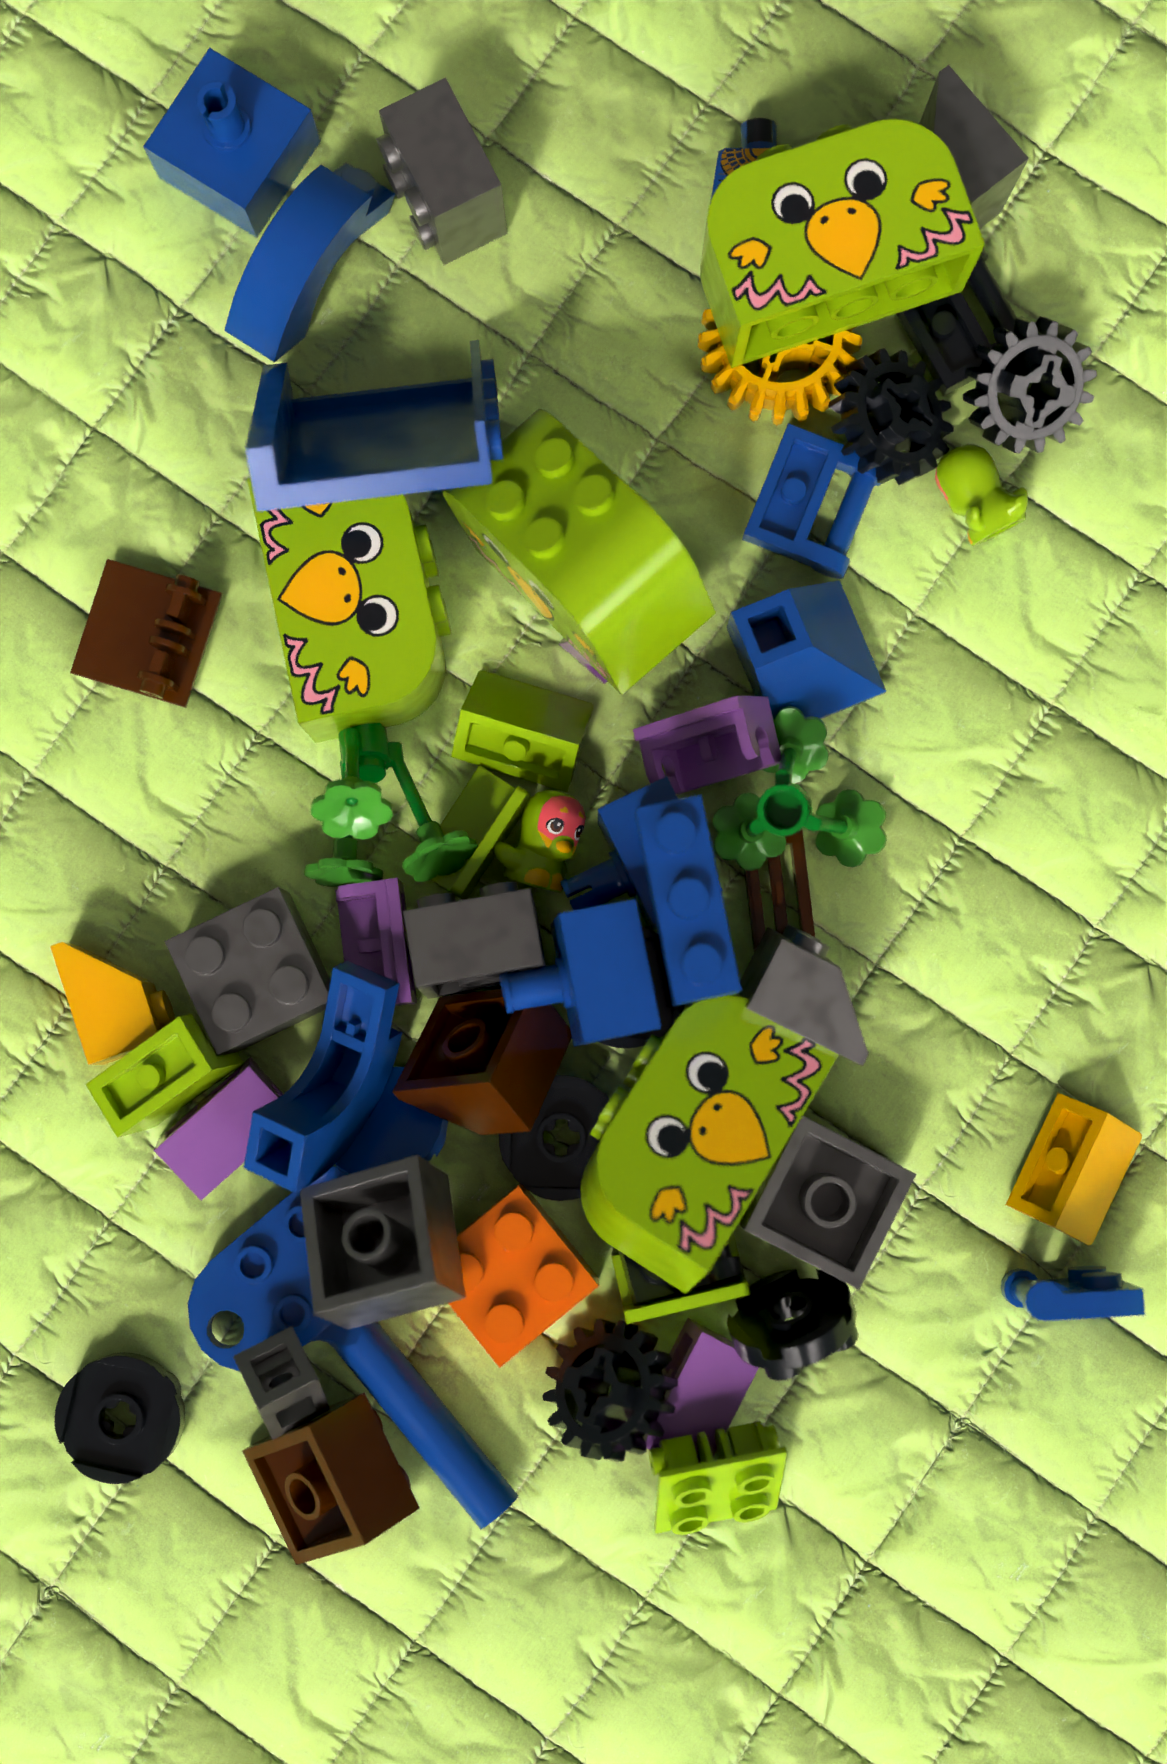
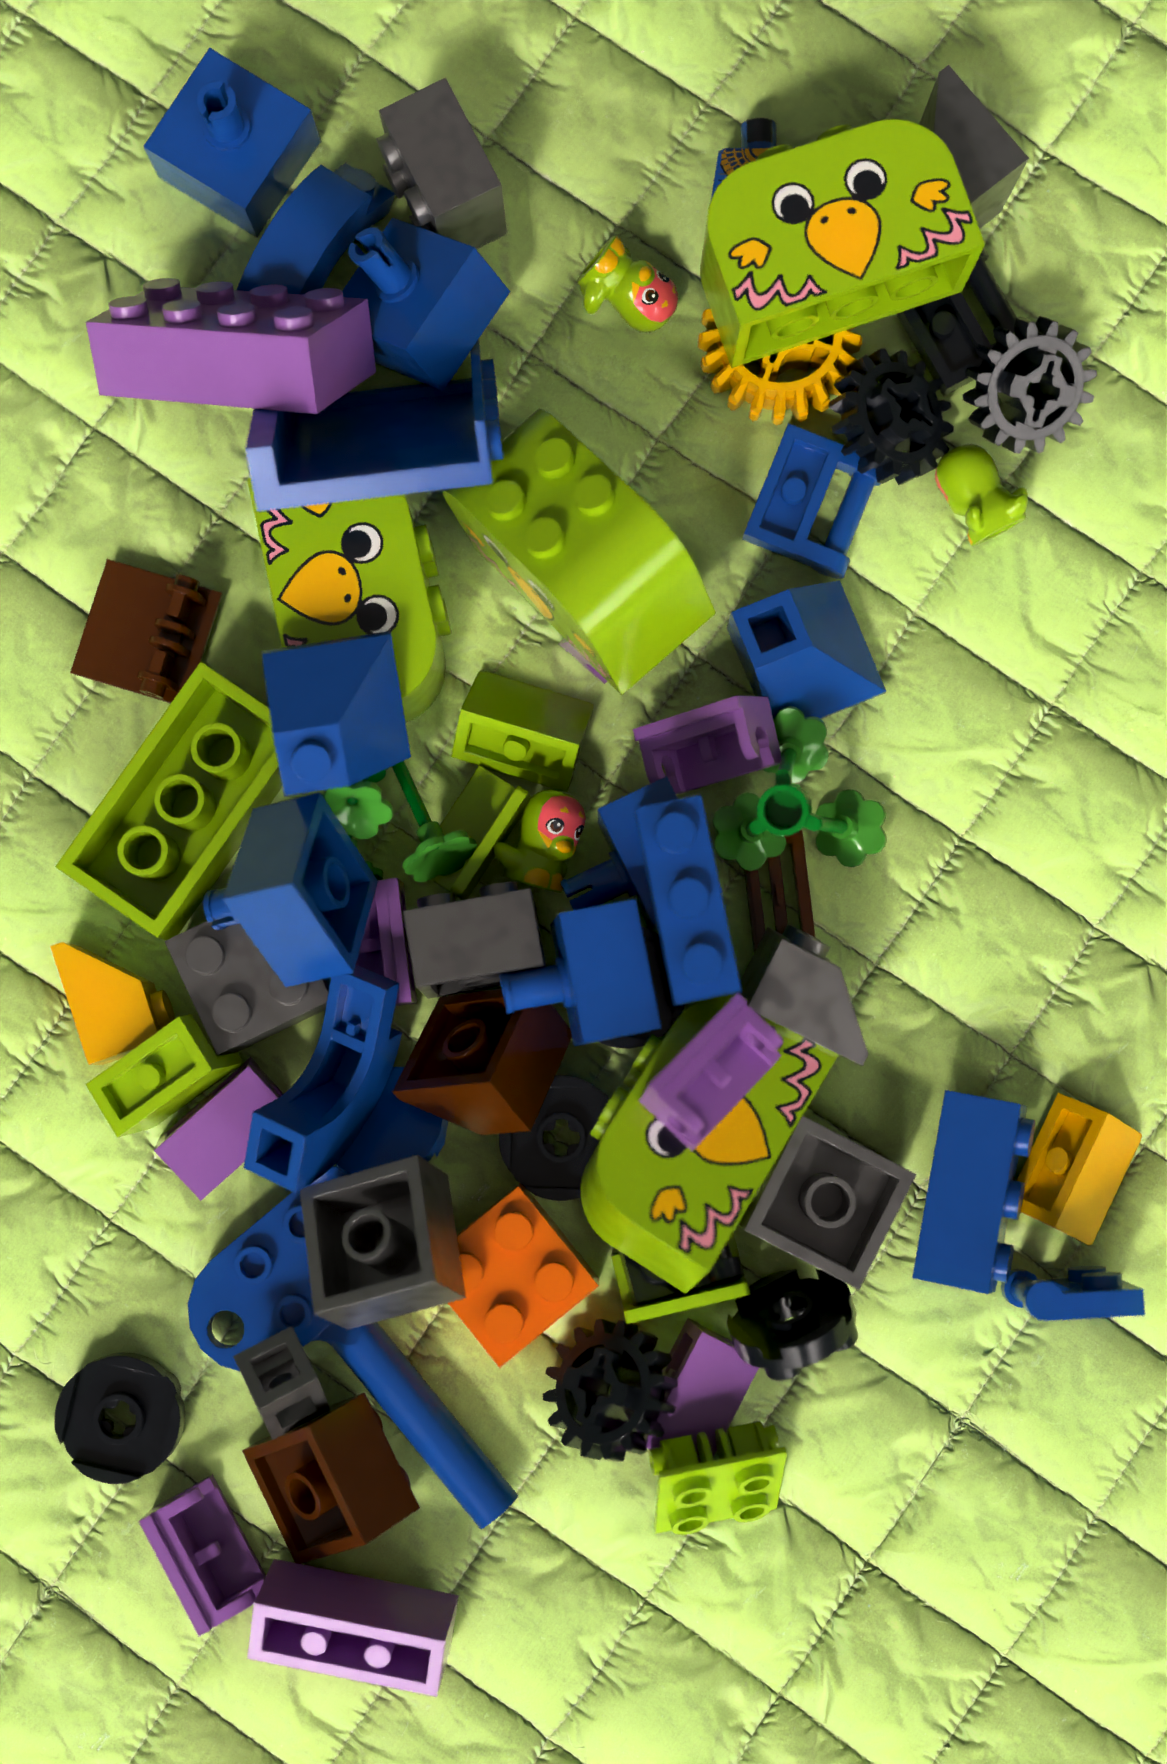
none -> lime brick [55,662,283,940]
none -> medium lavender brick [86,278,376,414]
none -> medium lavender hinge [139,1474,266,1636]
none -> blue brick [203,792,378,987]
none -> medium lavender brick [247,1559,459,1697]
none -> blue slope [262,631,411,796]
none -> blue brick [342,217,510,391]
none -> lime animal [577,235,679,333]
none -> medium lavender hinge [639,993,783,1151]
none -> blue brick [912,1090,1035,1294]

